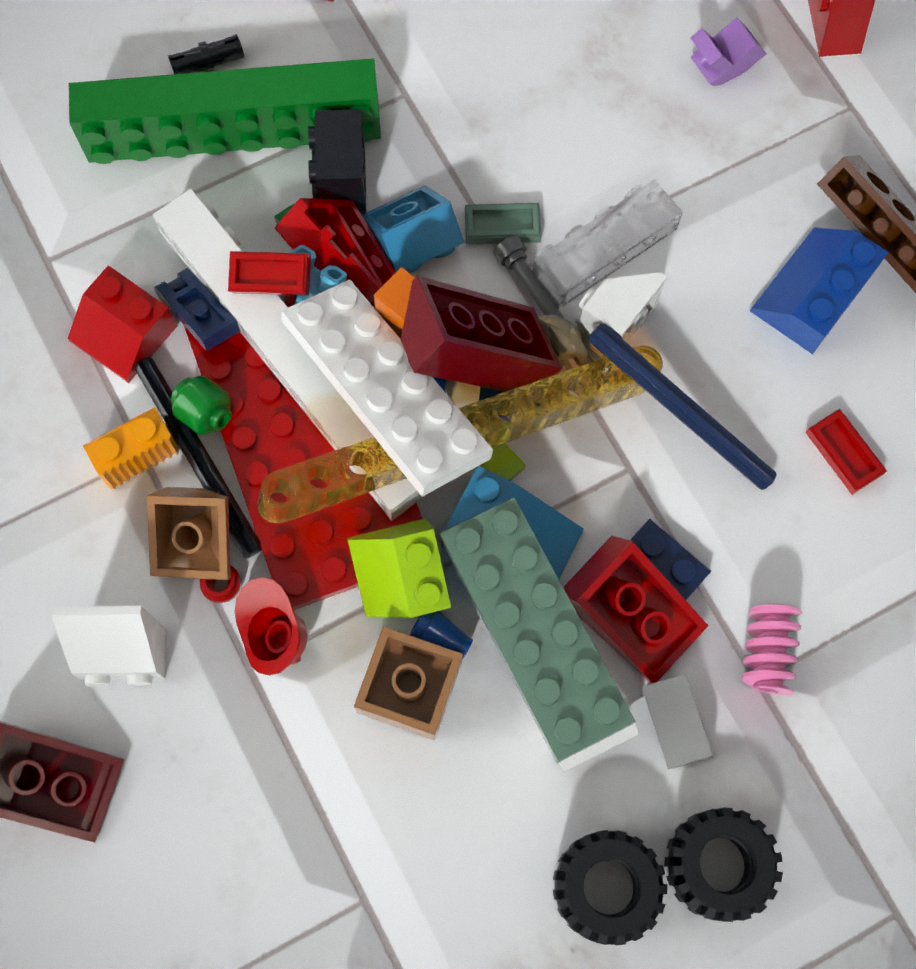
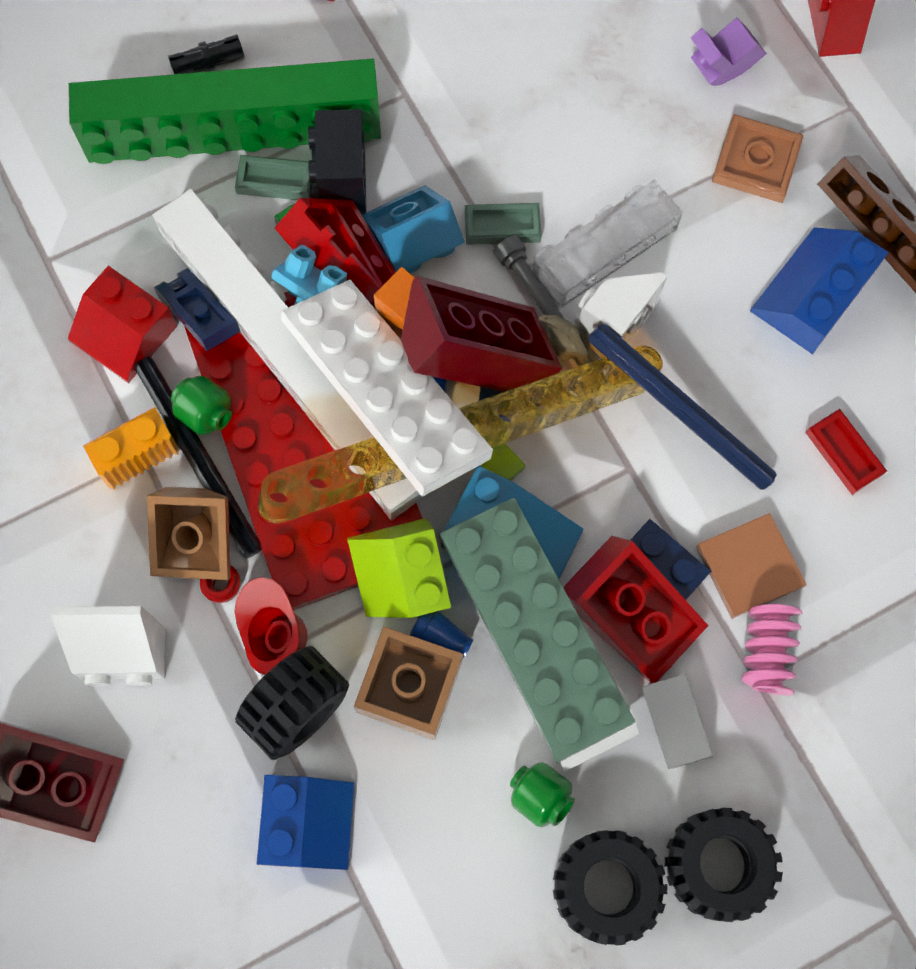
red tile [228,251,311,296] -> none
none -> sand green tile [235,155,312,200]
none -> black tyre [235,646,349,760]
none -> blue slope [256,775,354,870]
none -> green head [510,762,575,827]
none -> nougat tile [696,513,807,619]
none -> nougat tile [712,114,804,203]

